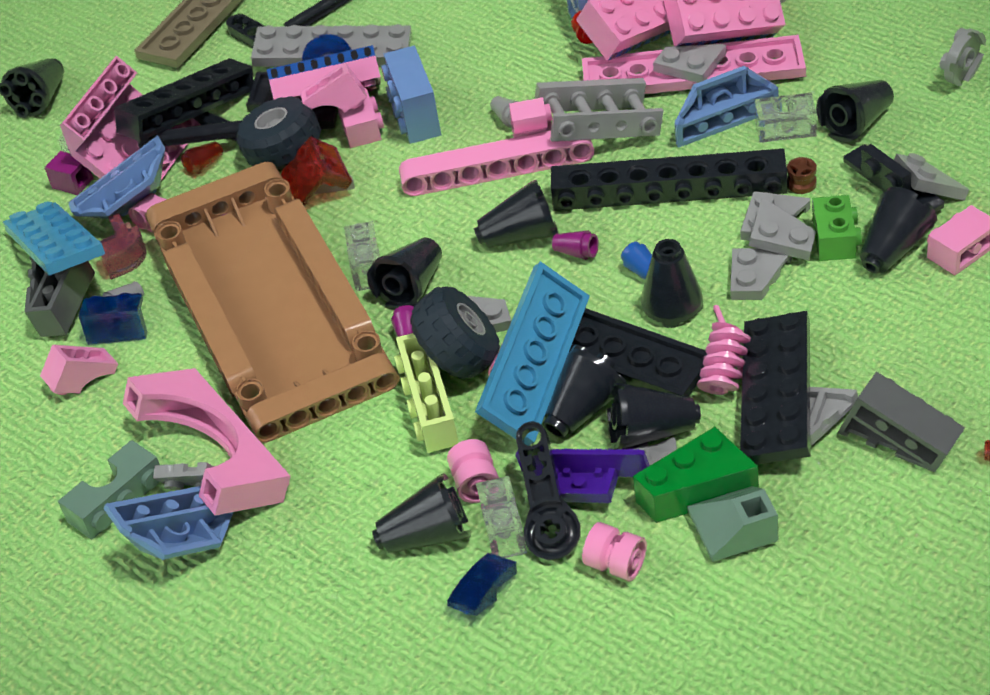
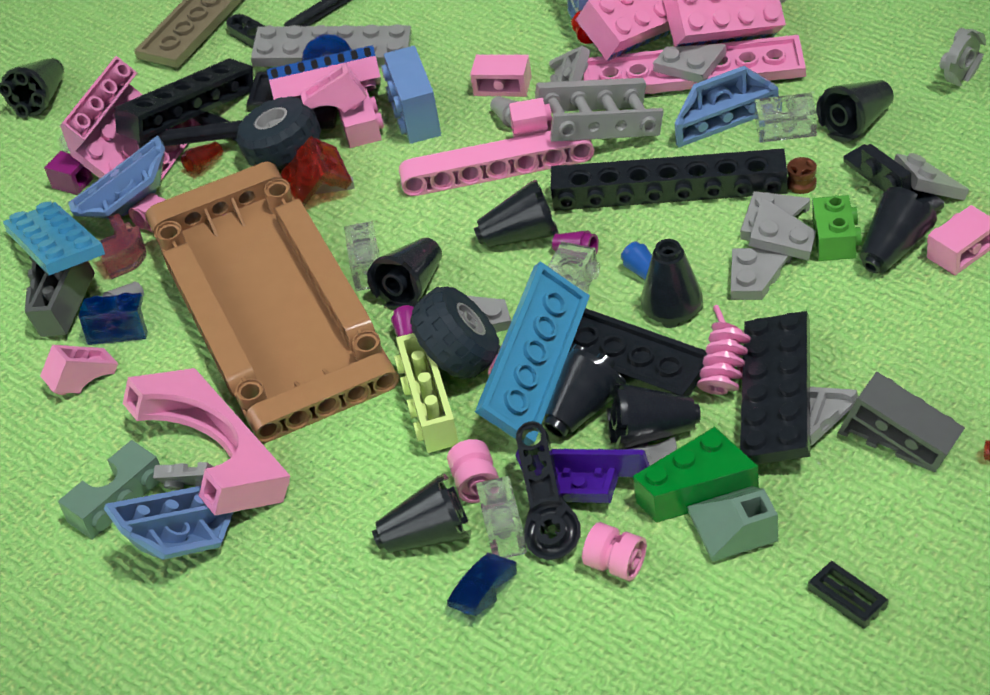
none -> bright pink brick [470,55,532,97]
none -> clear brick [548,242,600,294]
none -> light grey wing [549,45,590,82]
none -> black tile [808,560,889,629]

